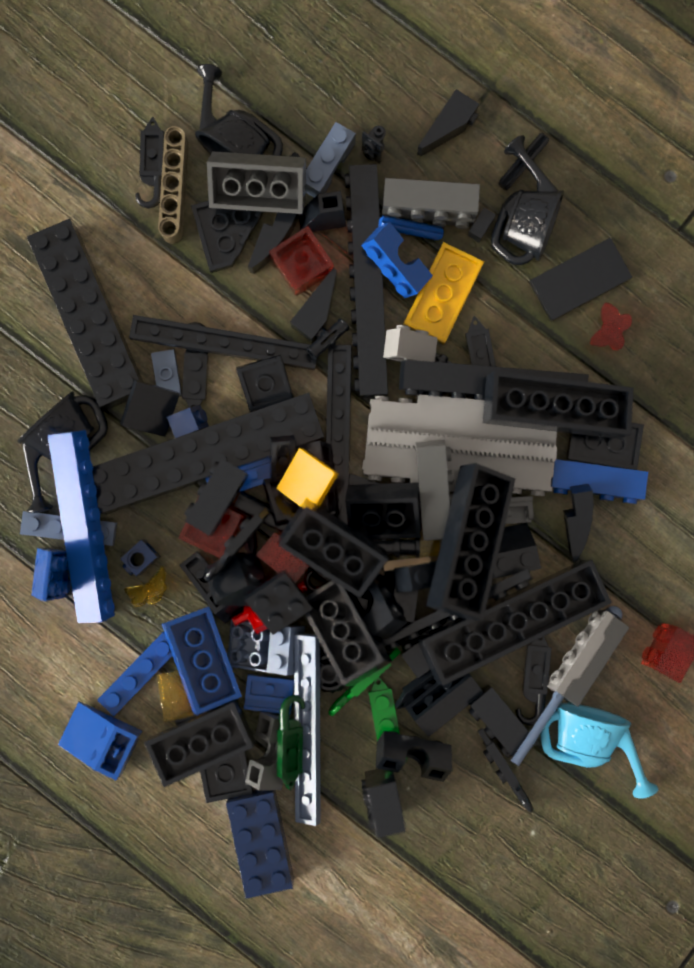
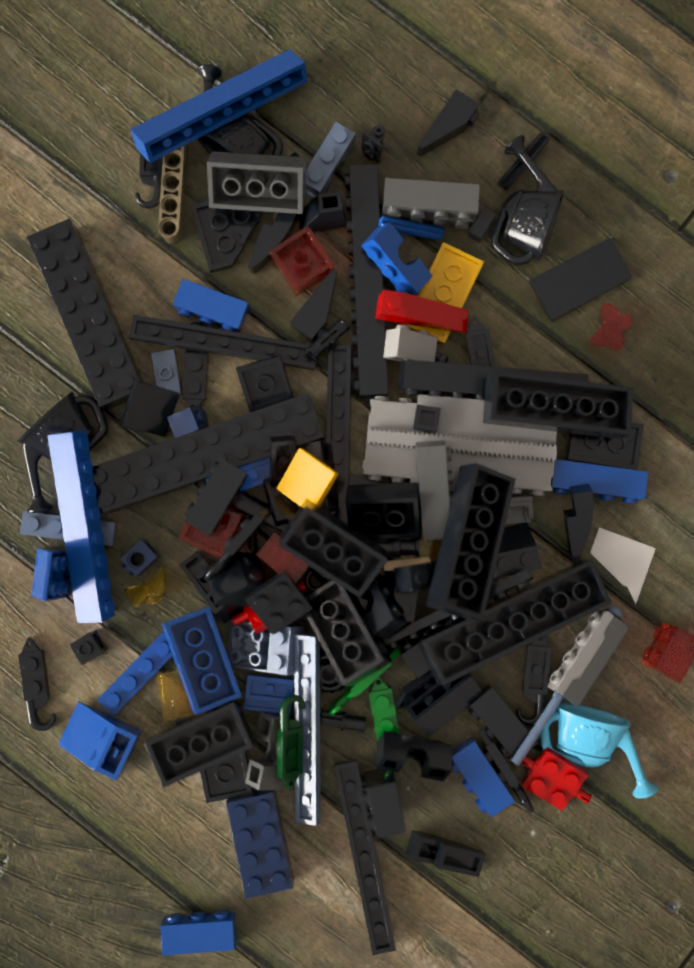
none -> black plate [18,637,56,731]
none -> black brick [69,630,108,665]
none -> blue brick [130,49,307,163]
none -> blue brick [160,910,237,955]
none -> blue brick [173,279,250,333]
none -> black axle [320,711,366,732]
none -> black plate [334,759,396,955]
none -> red slope [375,290,469,334]
none -> black slope [406,830,486,877]
none -> black plate [413,405,441,433]
none -> blue brick [452,737,515,818]
none -> red plate [521,747,592,811]
none -> white sticker [590,527,656,605]

